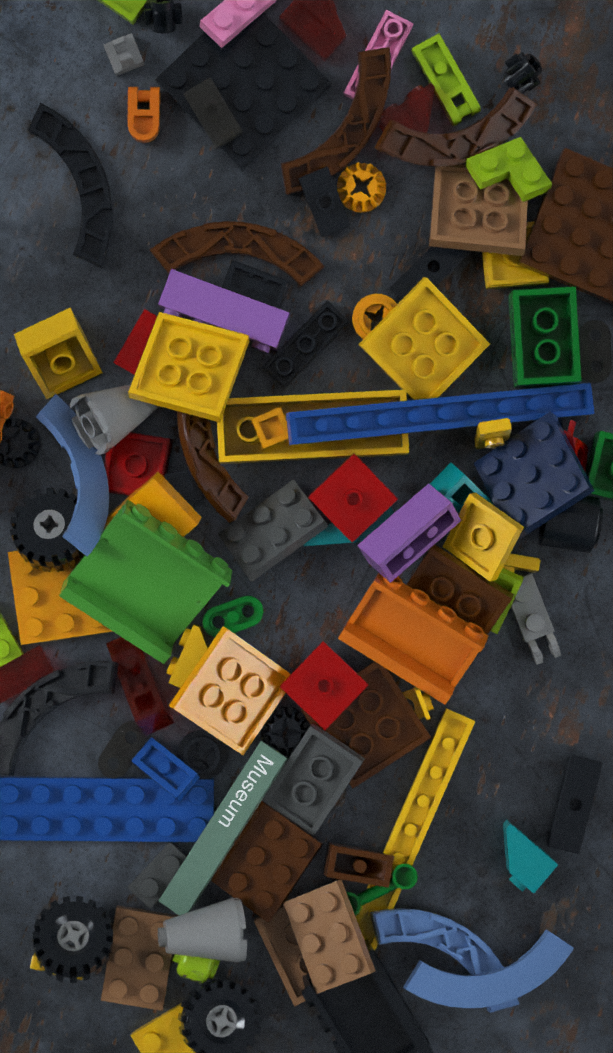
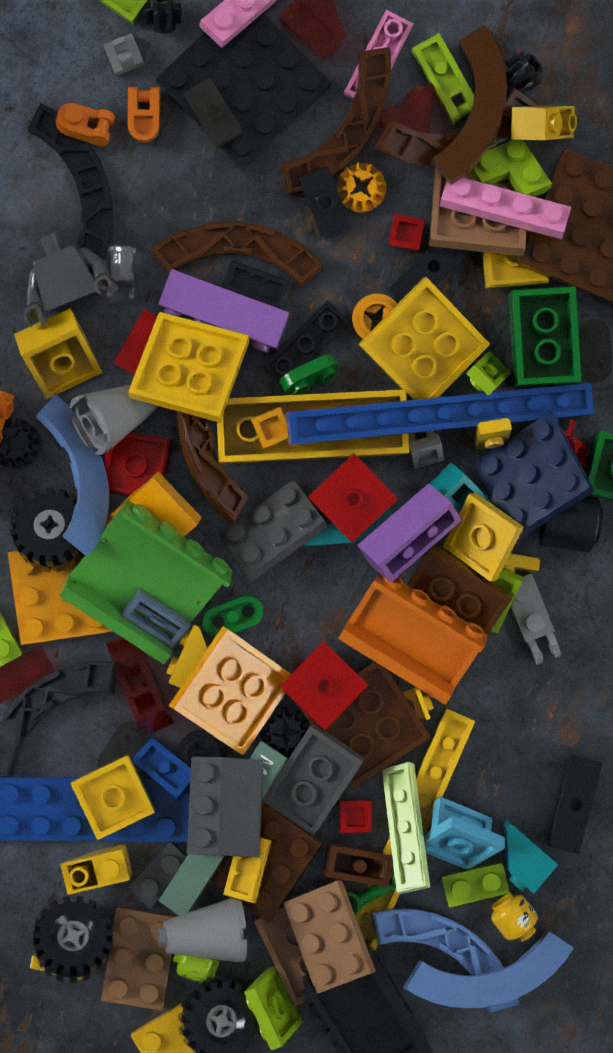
none -> dark grey torso [23,232,118,327]
none -> orange plate [56,103,115,146]
none -> yellow slope [60,843,133,895]
none -> yellow plate [70,754,156,840]
none -> clear piece [107,246,136,303]
none -> sand blue tile [121,588,191,649]
none -> dark grey slope [187,757,263,857]
none -> yellow plate [223,837,272,903]
none -> lime plate [244,966,304,1050]
none -> green plate [279,354,339,395]
none -> red plate [340,799,372,833]
none -> yellowish green tile [382,762,430,894]
none -> red plate [388,214,425,252]
none -> light grey tile [409,431,445,469]
none -> medium azure bracket [423,797,505,870]
none -> reddish brown tile [433,25,507,185]
none -> bright pink plate [440,178,571,239]
none -> lime plate [441,861,510,908]
none -> lime plate [466,350,511,396]
none -> yellow head [491,893,538,942]
none -> yellow slope [511,106,577,140]

